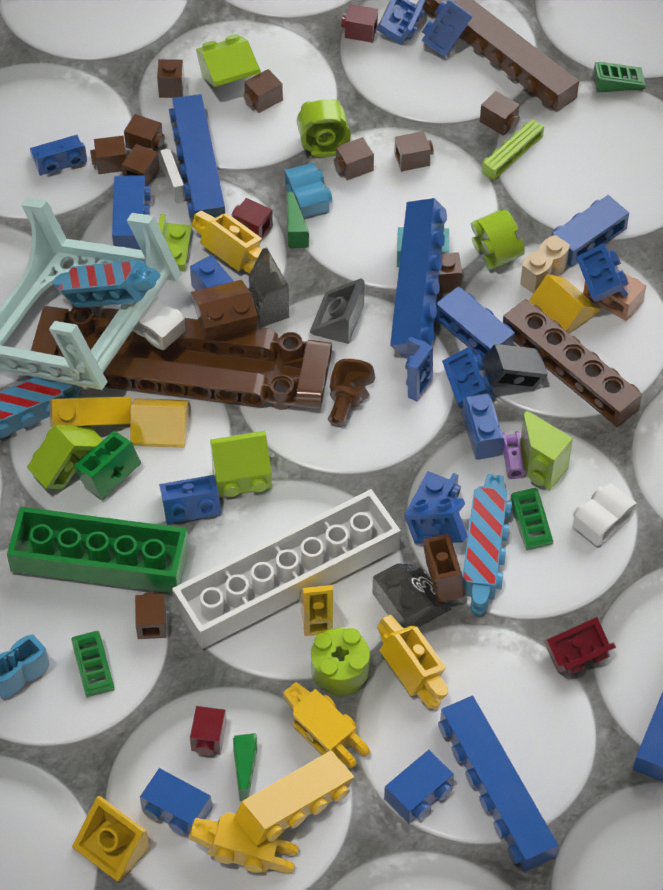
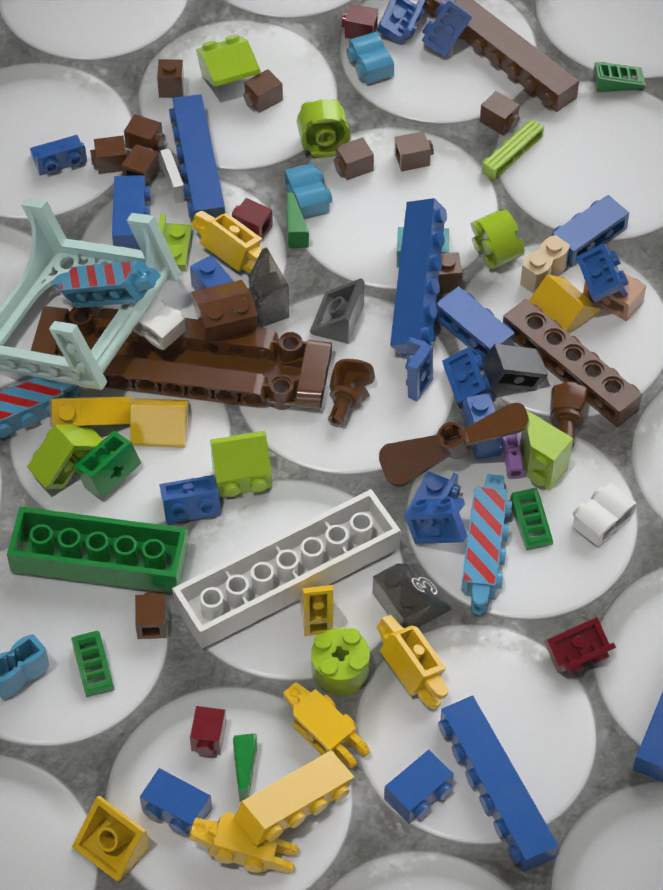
reddish brown brick [422,534,465,602] -> none
none -> dark azure brick [346,32,394,84]
none -> reddish brown piece [379,403,529,486]
none -> reddish brown piece [550,381,587,447]

